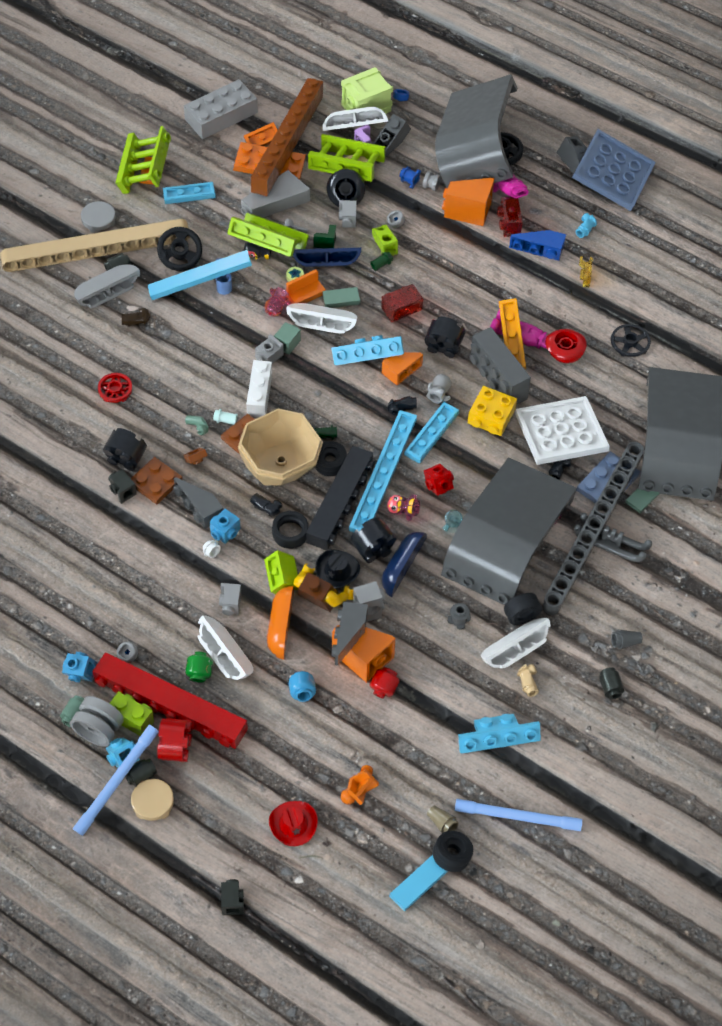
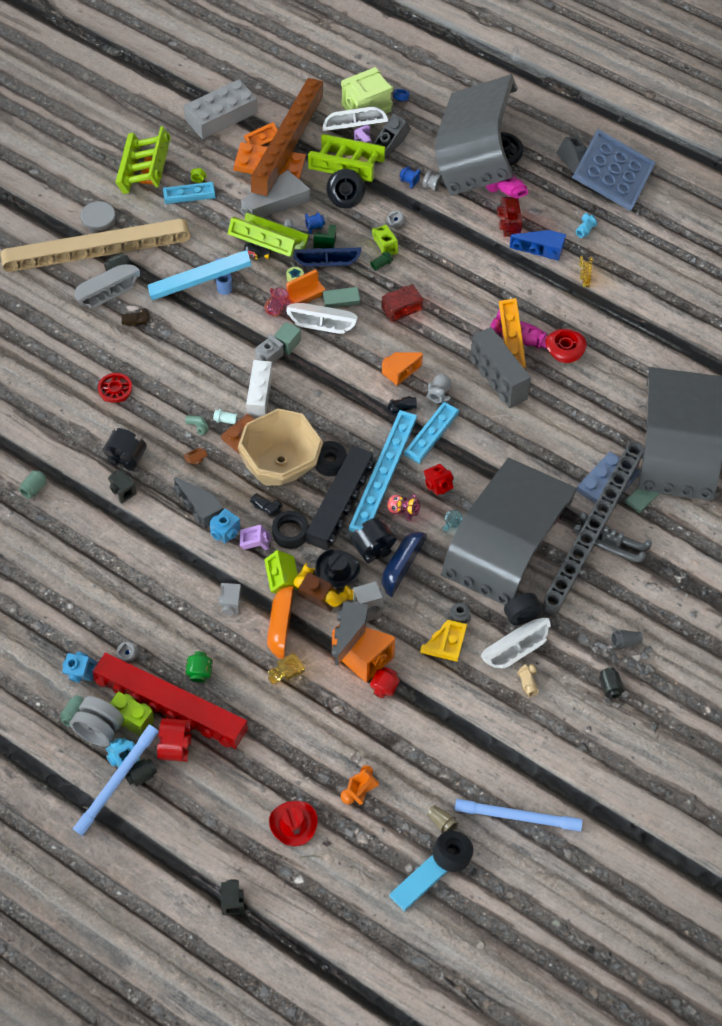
dark orange plate [131,457,183,505] -> none
tan tile [131,779,174,821] -> none
black wheel [157,227,202,271] -> none
white brick [198,615,253,680] -> none
white plate [203,540,221,558] -> none
dark azure head [288,671,316,702] -> none
dark green pin [314,425,338,440] -> none
medium azure bracket [331,335,404,365] -> none
light grey brick [339,200,356,228] -> none
black brick [424,317,465,358] -> none
orange slope [442,178,494,226] -> none
medium azure bracket [458,714,541,754] -> none
yellow brick [468,386,517,436] -> none
white plate [515,396,610,465] -> none
black arm [549,459,572,480] -> none
black wheel [610,324,651,357] -> none
none -> sand green brick [19,471,47,499]
none -> lime plate [191,168,207,183]
none -> lavender bracket [240,525,271,550]
none -> clear yellow plate [268,653,305,685]
none -> blue brick [305,212,325,234]
none -> yellow wing [420,620,467,662]

